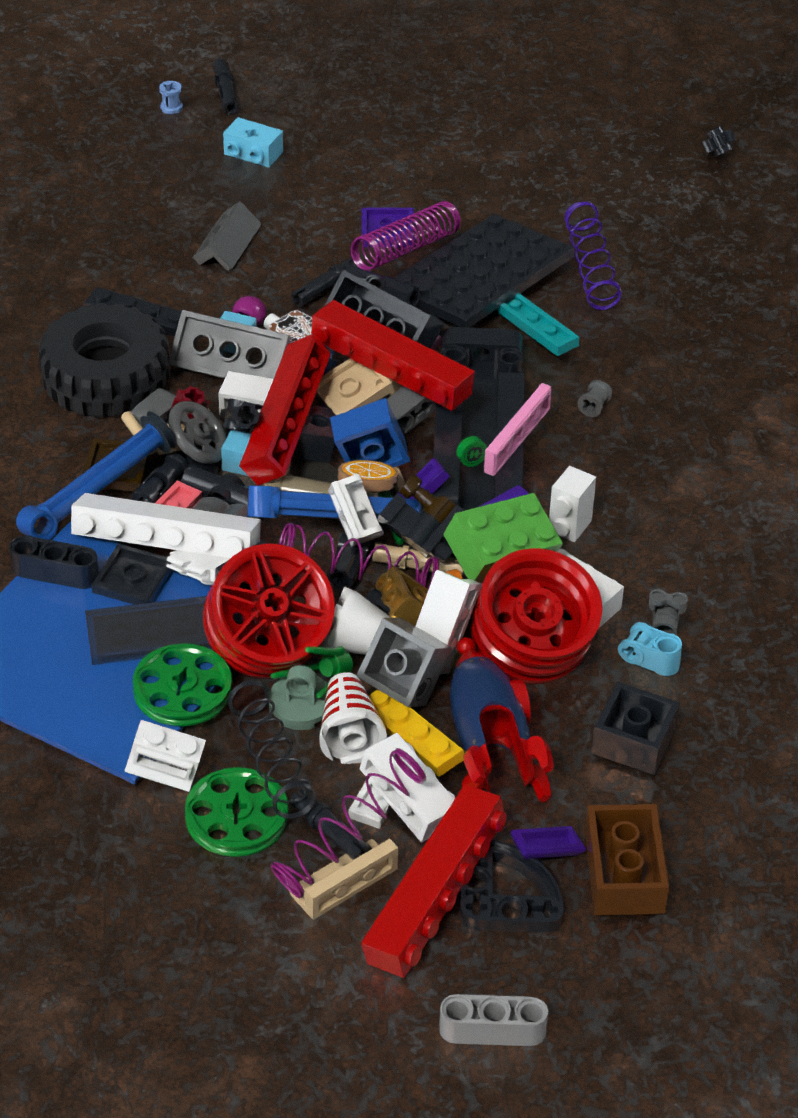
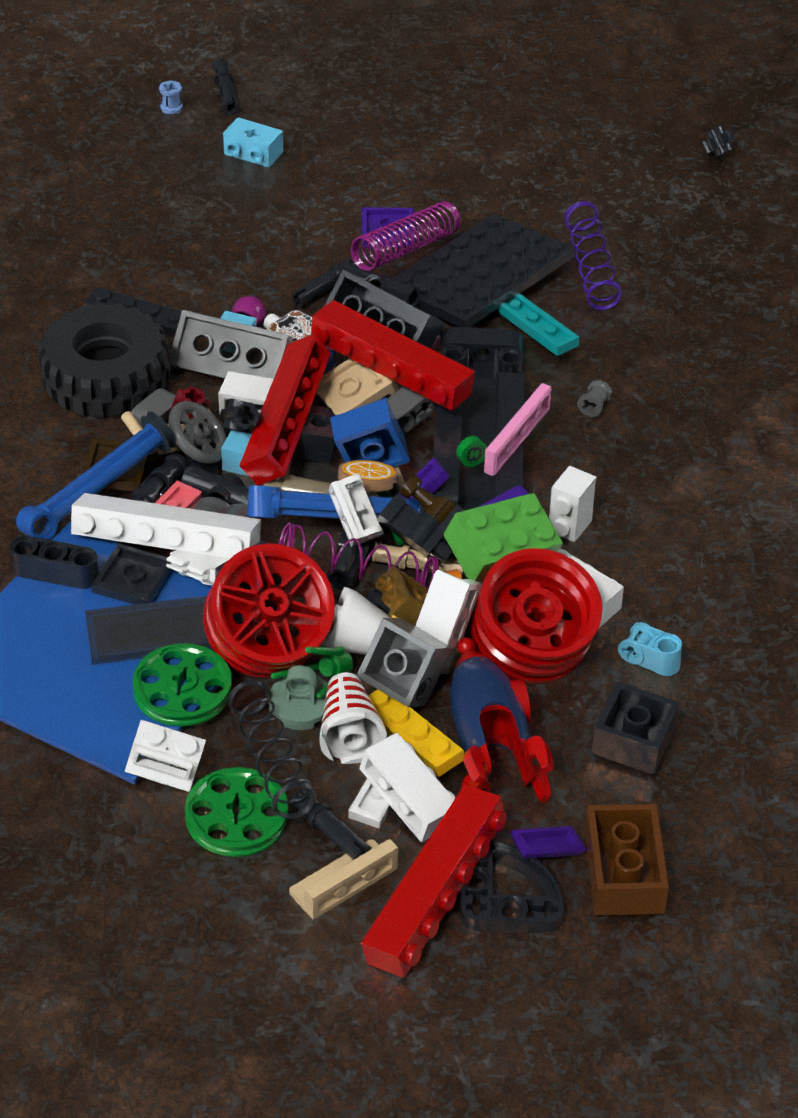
dark grey panel [193,201,261,271] -> none
magenta piece [271,748,427,898] -> none
light grey beam [439,994,548,1046] -> none
dark grey plate [648,589,688,635] -> none

